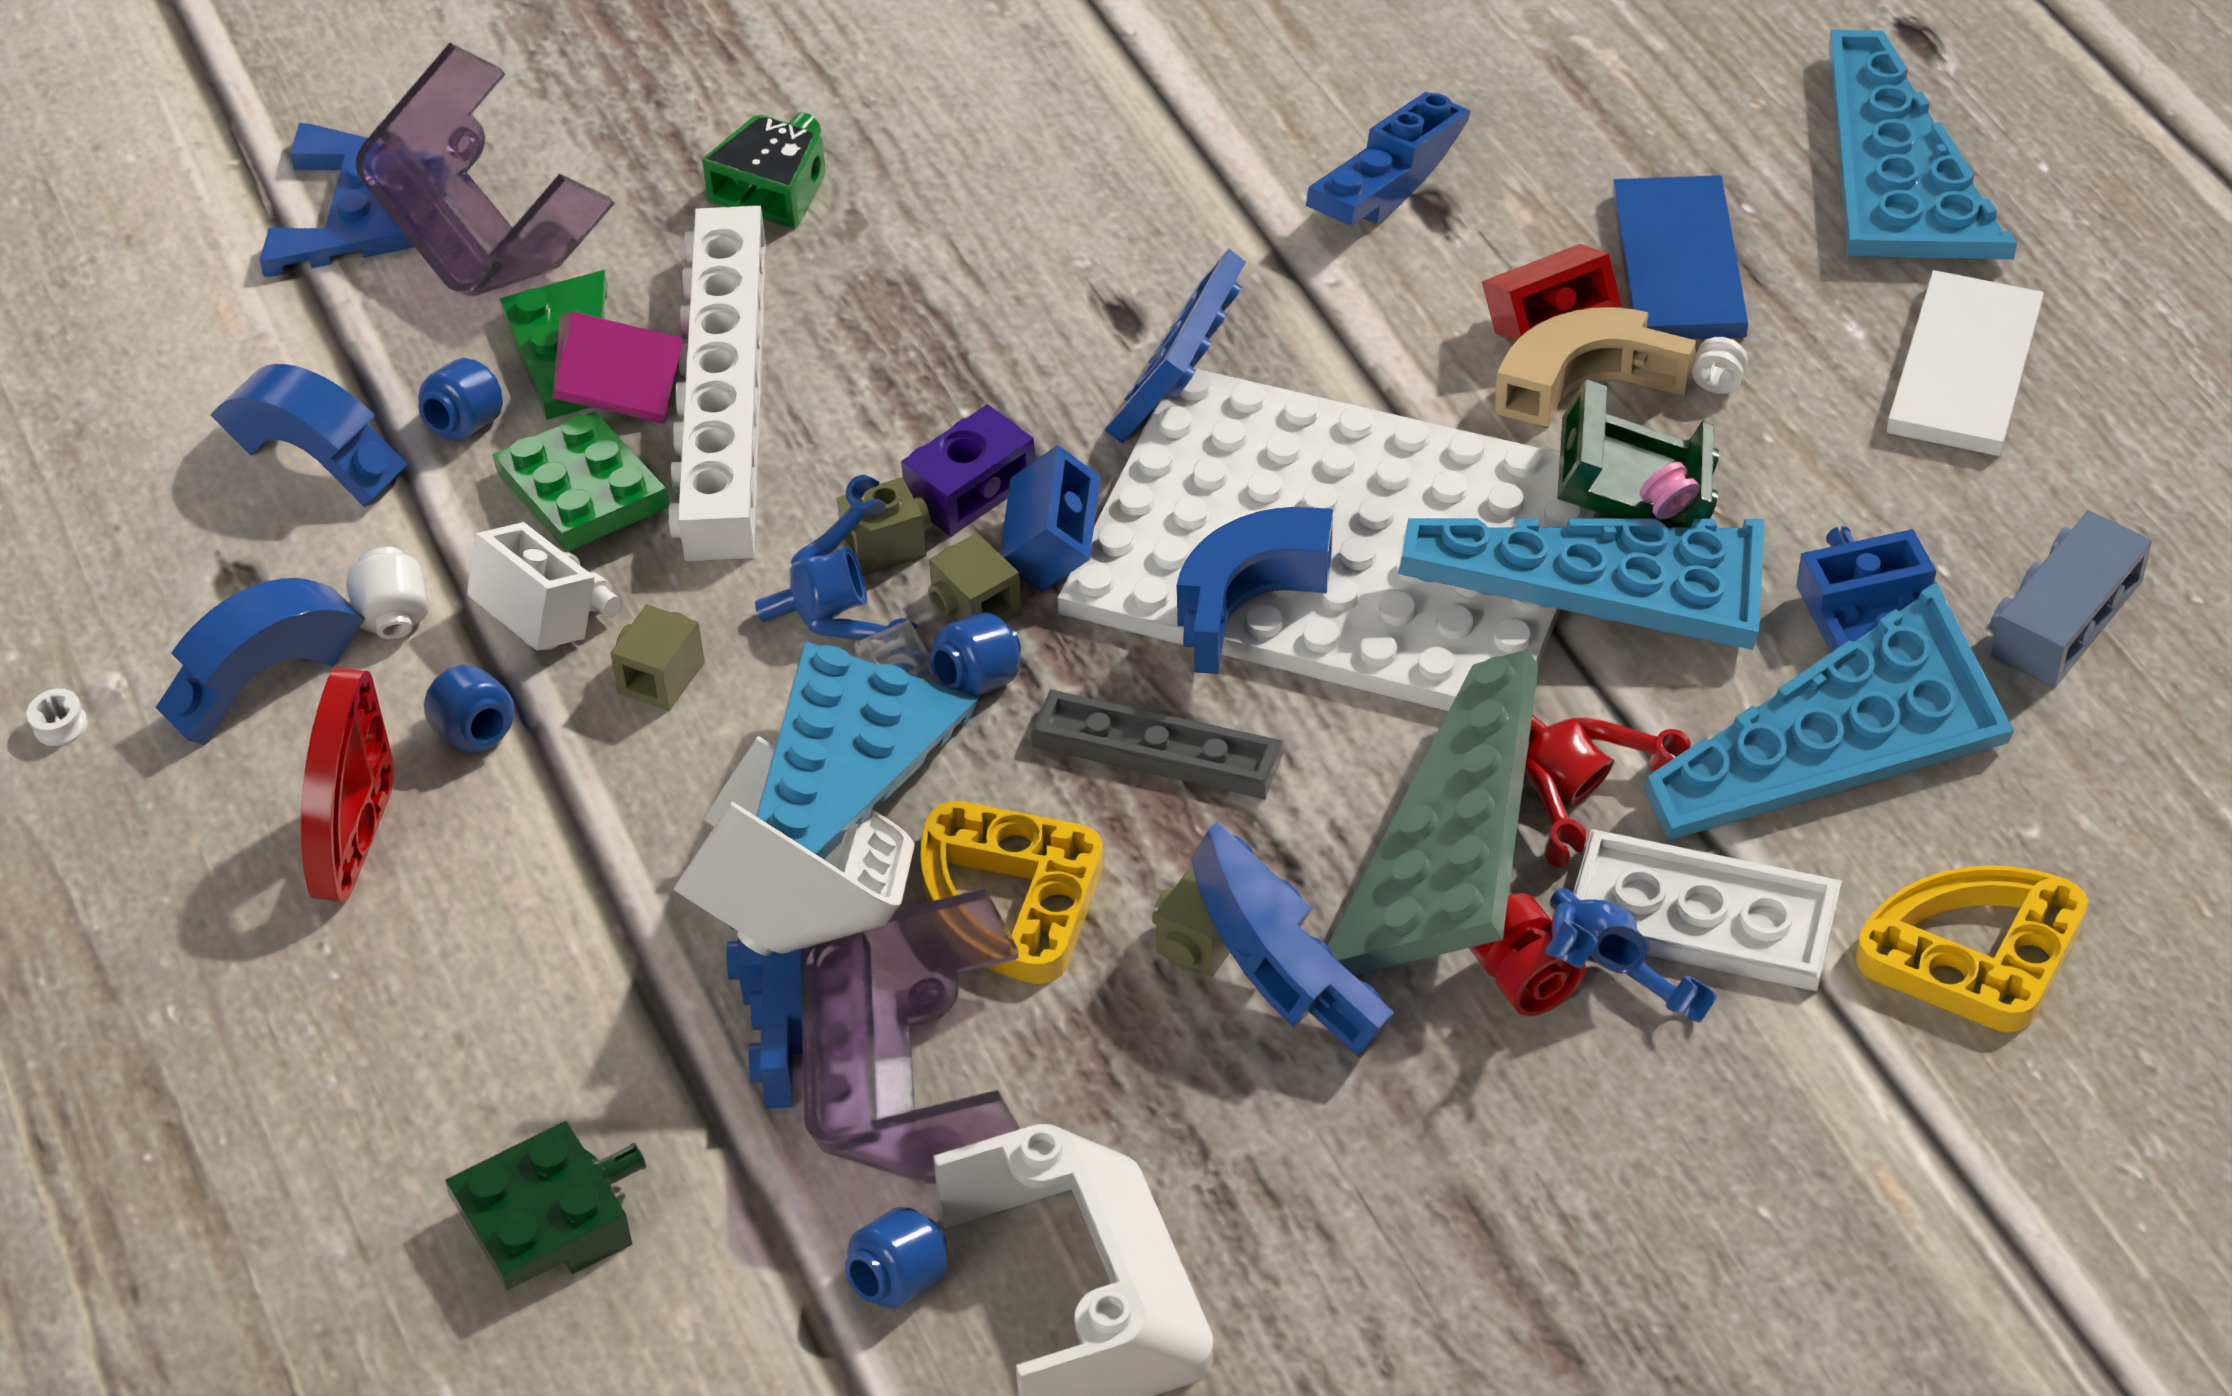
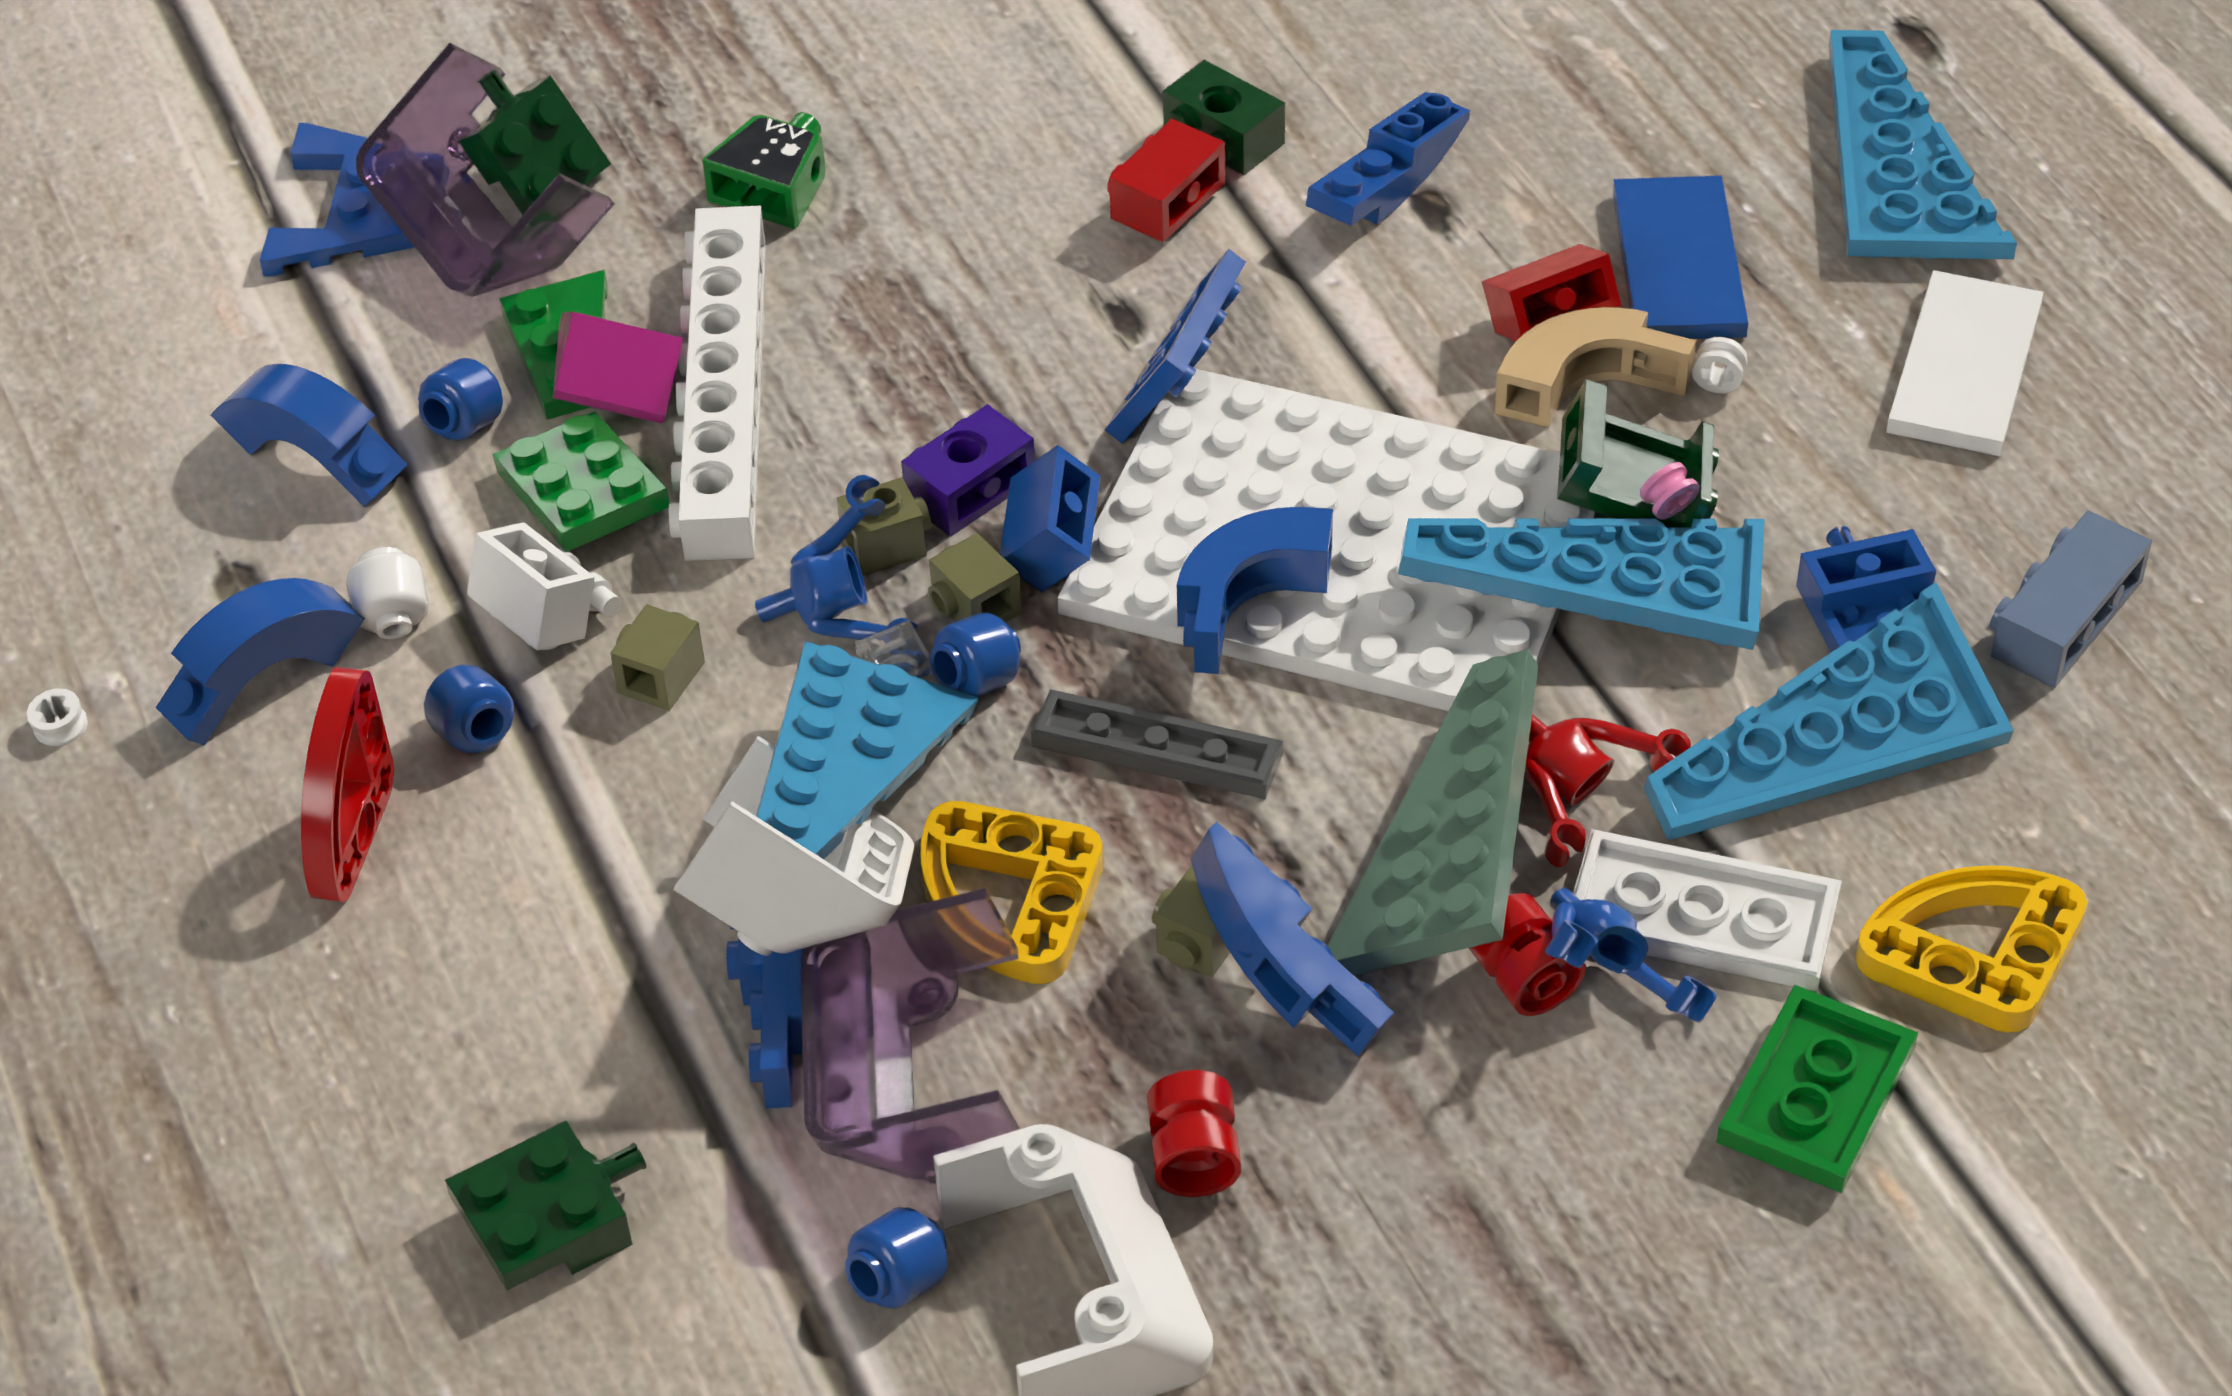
none -> dark green plate [458,68,611,226]
none -> red brick [1107,119,1225,242]
none -> red wheel [1147,1070,1241,1198]
none -> dark green brick [1162,59,1285,176]
none -> green plate [1716,985,1918,1194]

